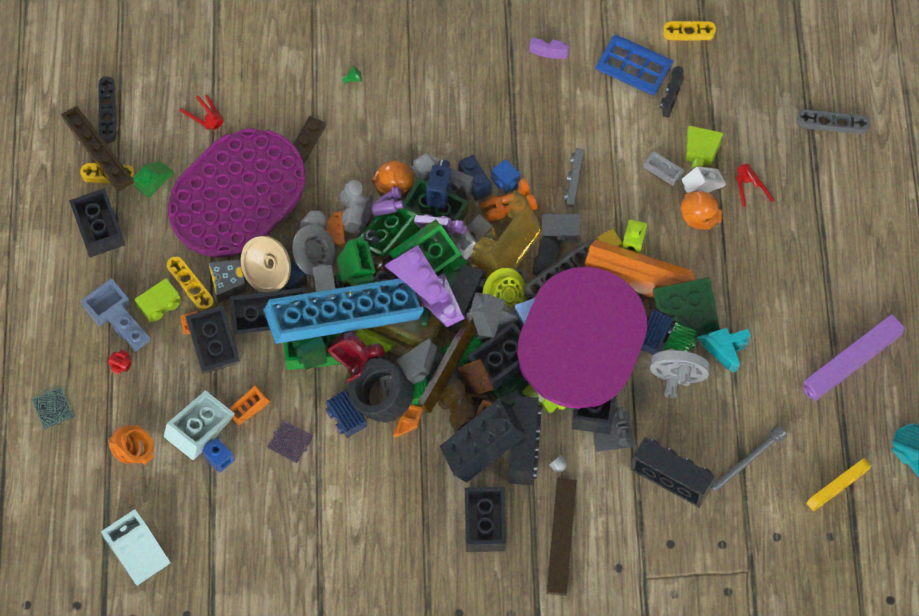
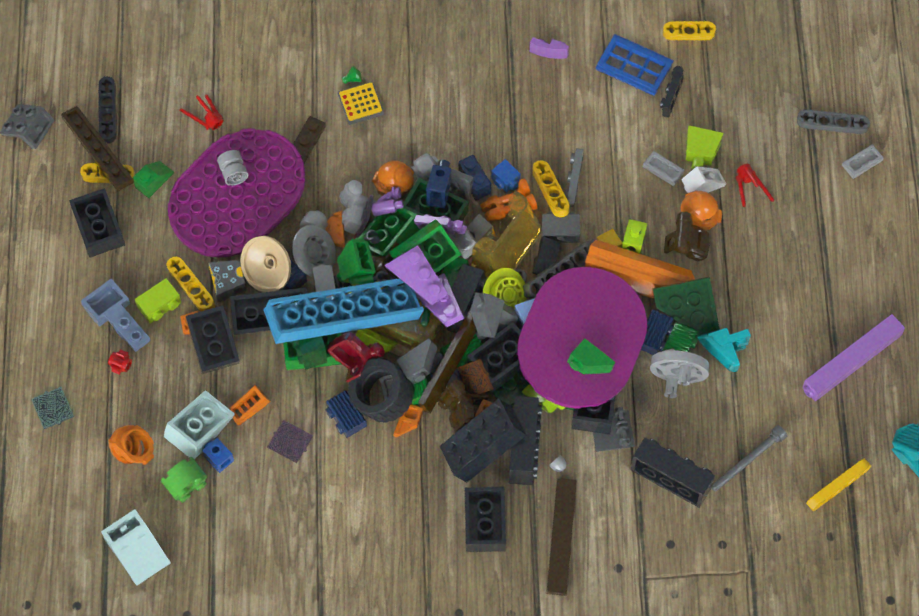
none -> dark grey bracket [0,104,55,149]
none -> bright green brick [161,457,207,503]
none -> light grey wheel [217,150,249,186]
none -> yellow tile [338,81,384,125]
none -> yellow beam [532,160,569,217]
none -> green slope [567,338,616,374]
none -> dark brown piece [664,212,710,261]
none -> light grey plate [842,144,884,179]

